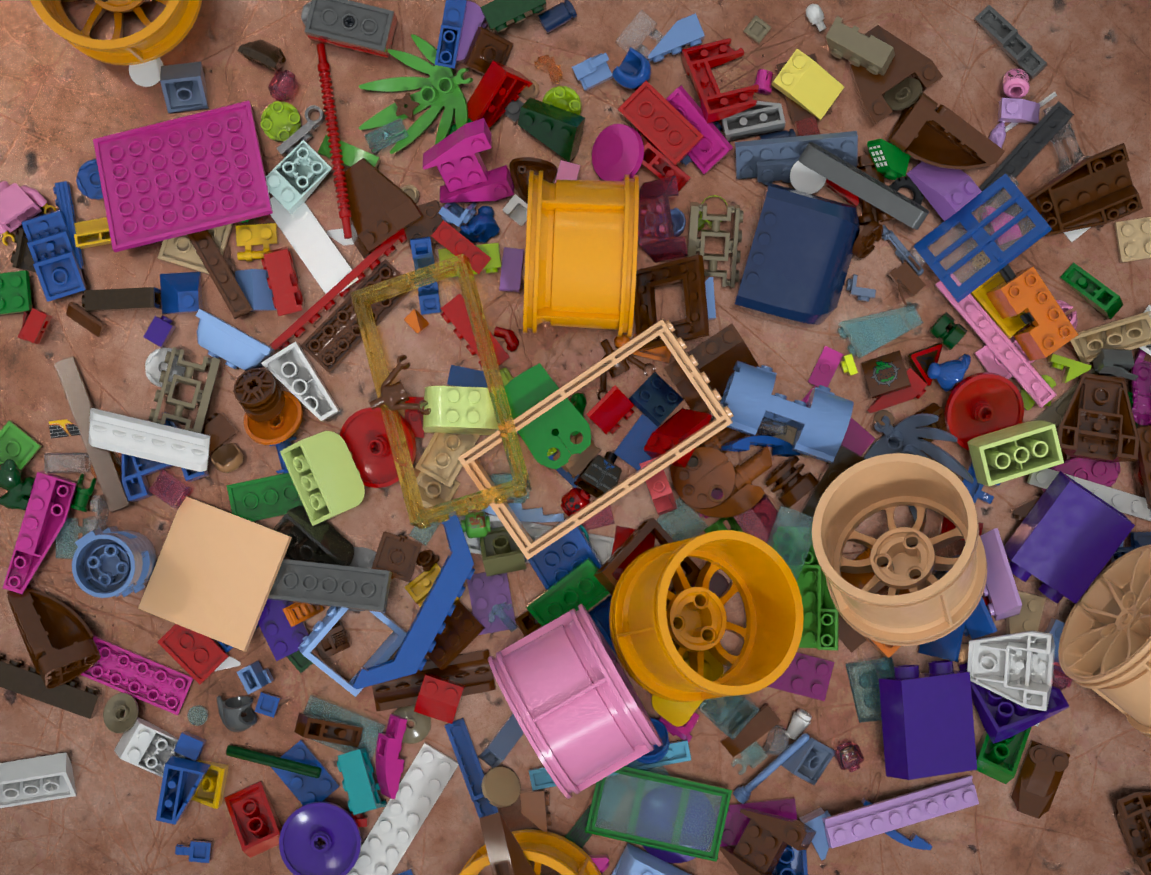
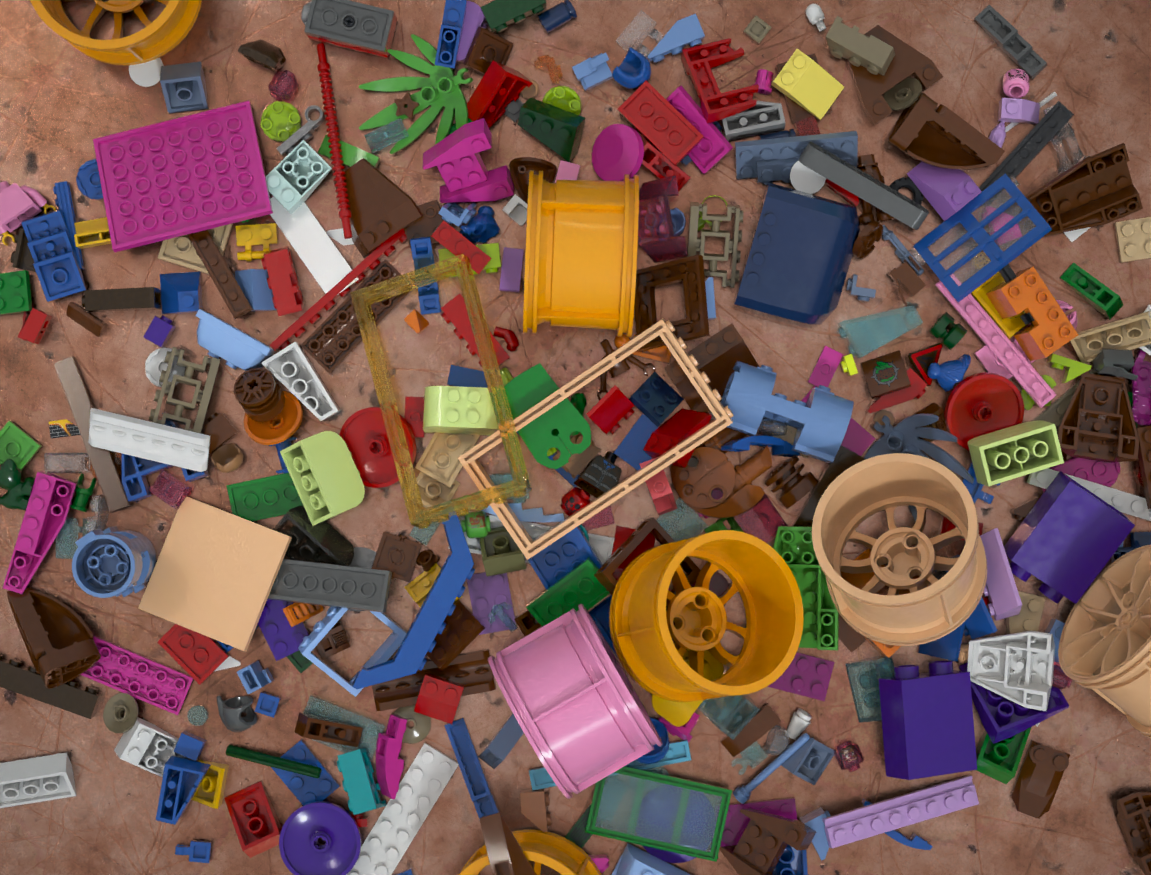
reddish brown piece [369,355,431,415] -> none
tan plate [401,185,419,203] -> none
tan tile [481,766,521,808] -> none
clear light blue plate [767,505,813,582] -> none
green slope [867,138,910,180] -> none

